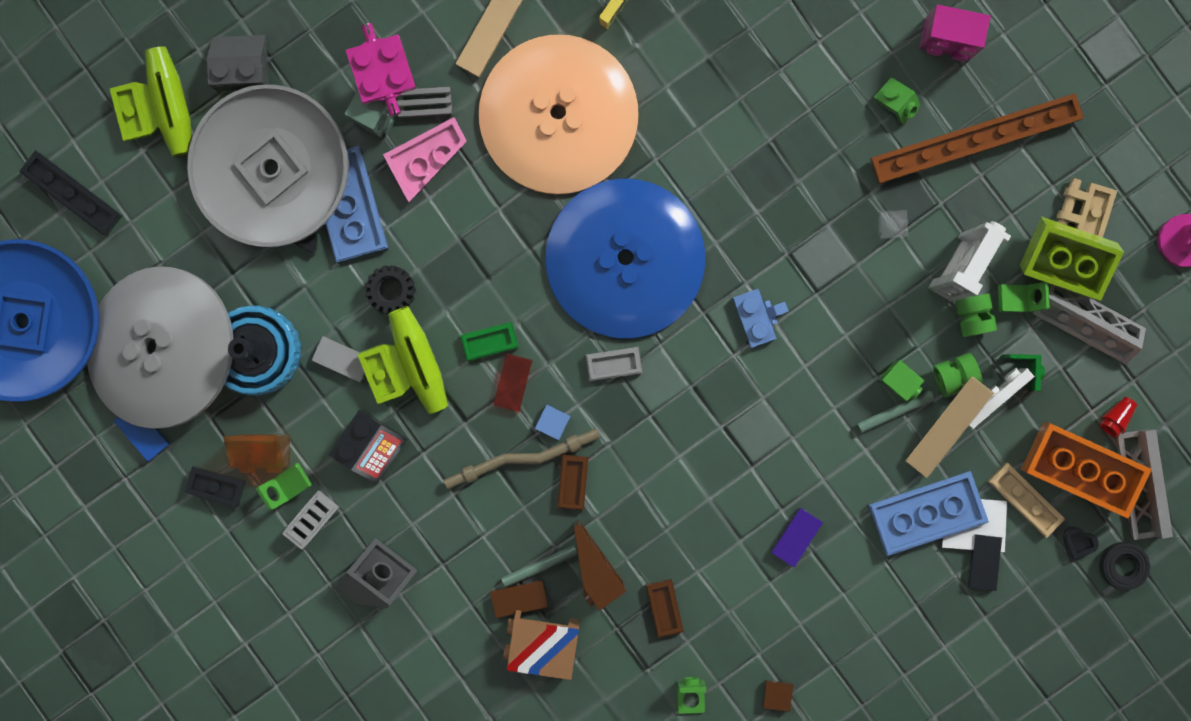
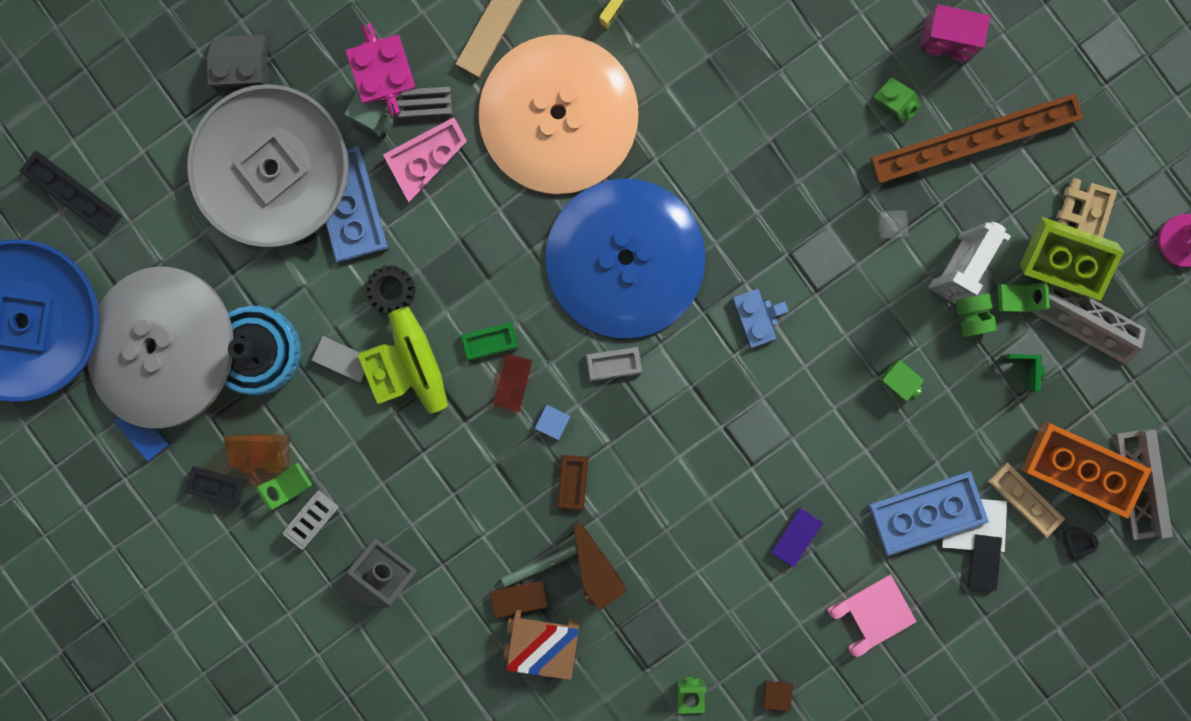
lime plate [109,47,192,157] -> none
black slope [329,409,408,484] -> none
dark tan bar [444,428,600,489] -> none
reddish brown tile [646,578,684,638] -> none
sand green bar [857,390,934,433] -> none
tan tile [906,377,995,478] -> none
bright green wheel [933,353,983,398] -> none
white plate [967,368,1035,429] -> none
black tyre [1099,542,1150,591] -> none
red cone [1100,397,1137,437] -> none
none -> bright pink flag [828,574,917,657]

